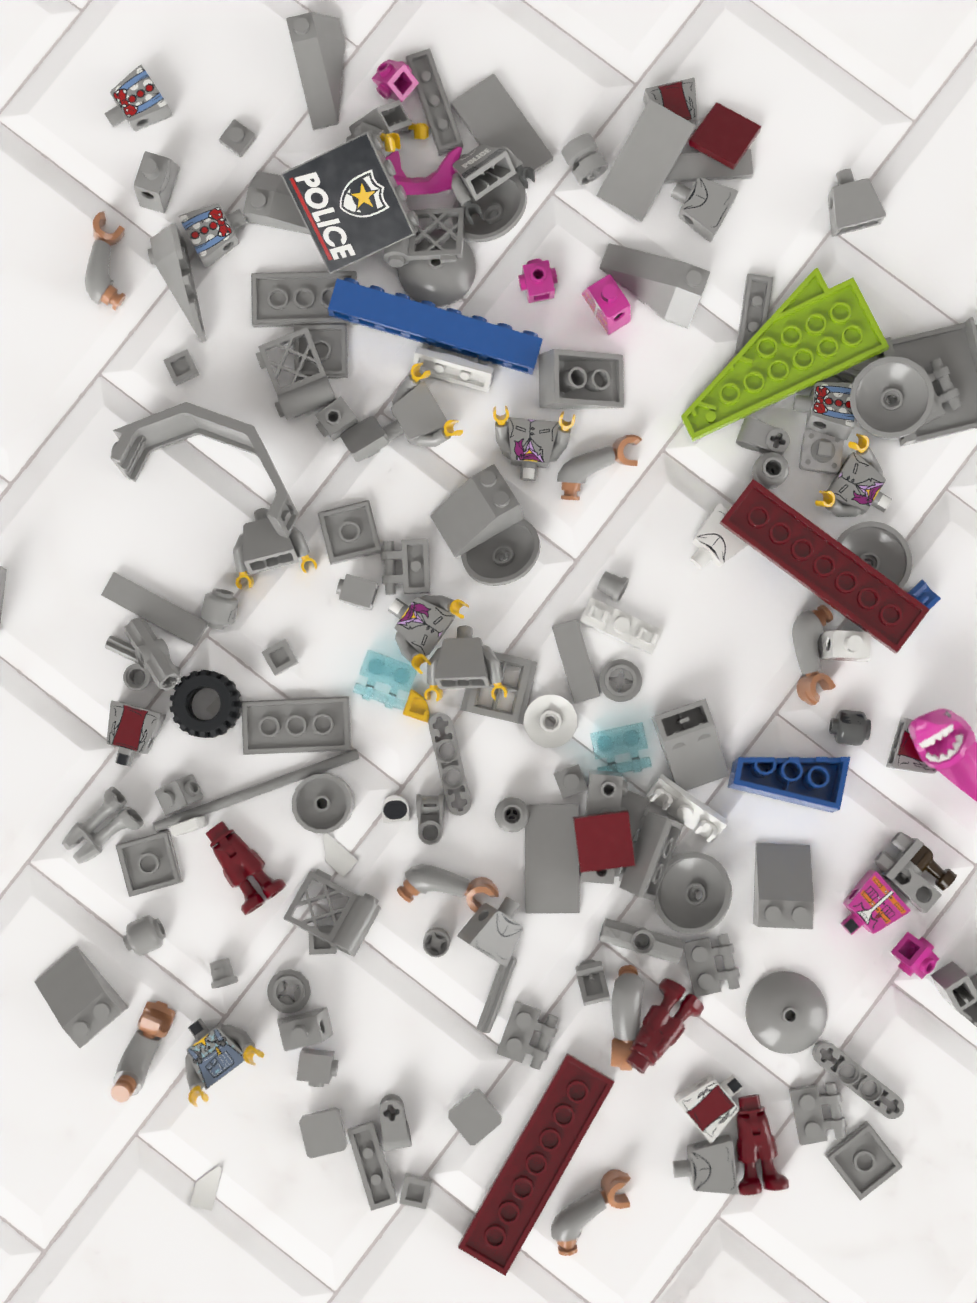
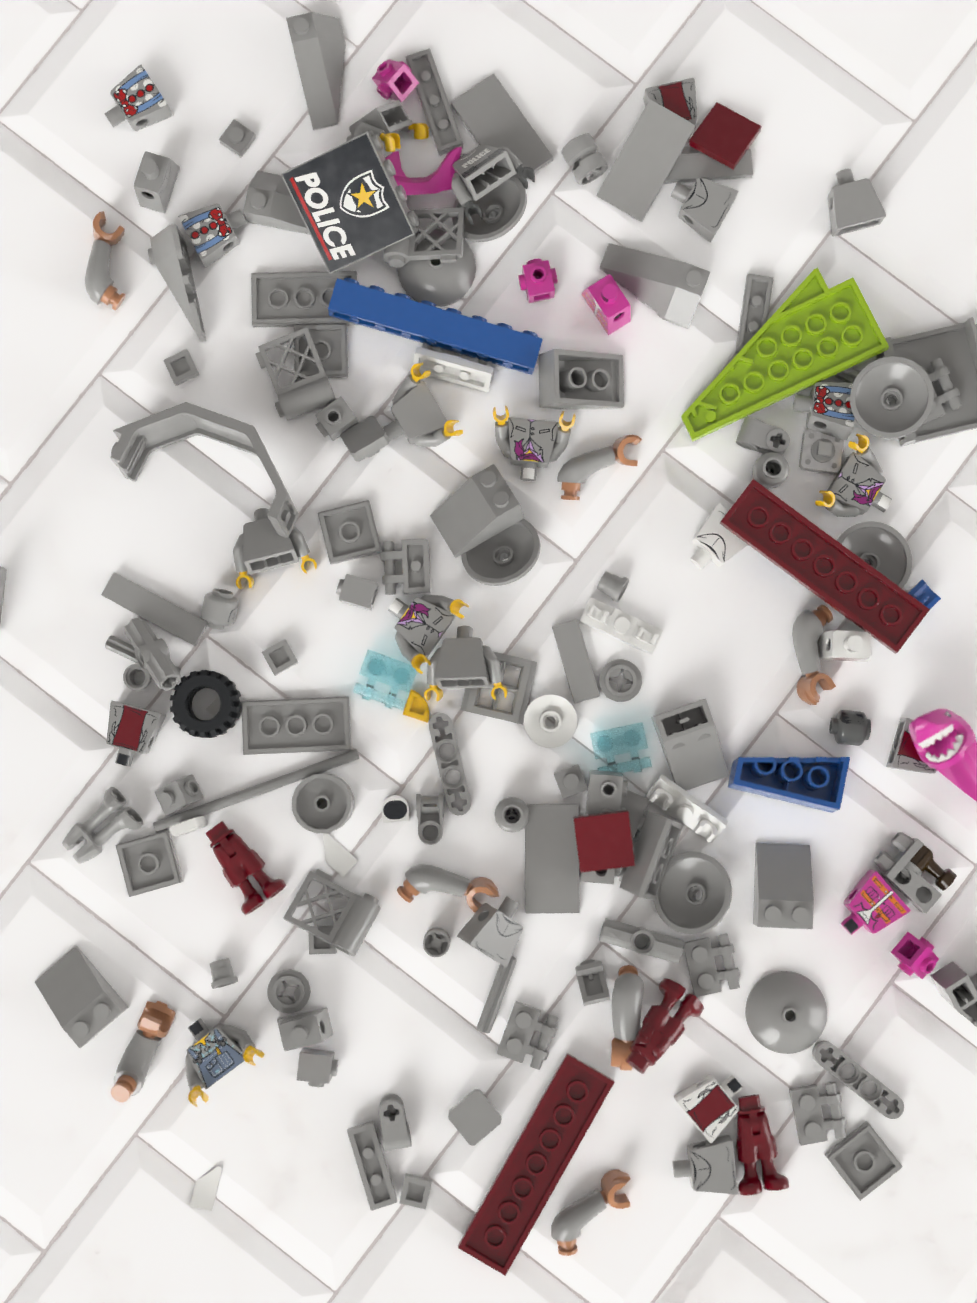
light grey head [123,915,166,956] -> none
light grey piece [299,1107,348,1159] -> none

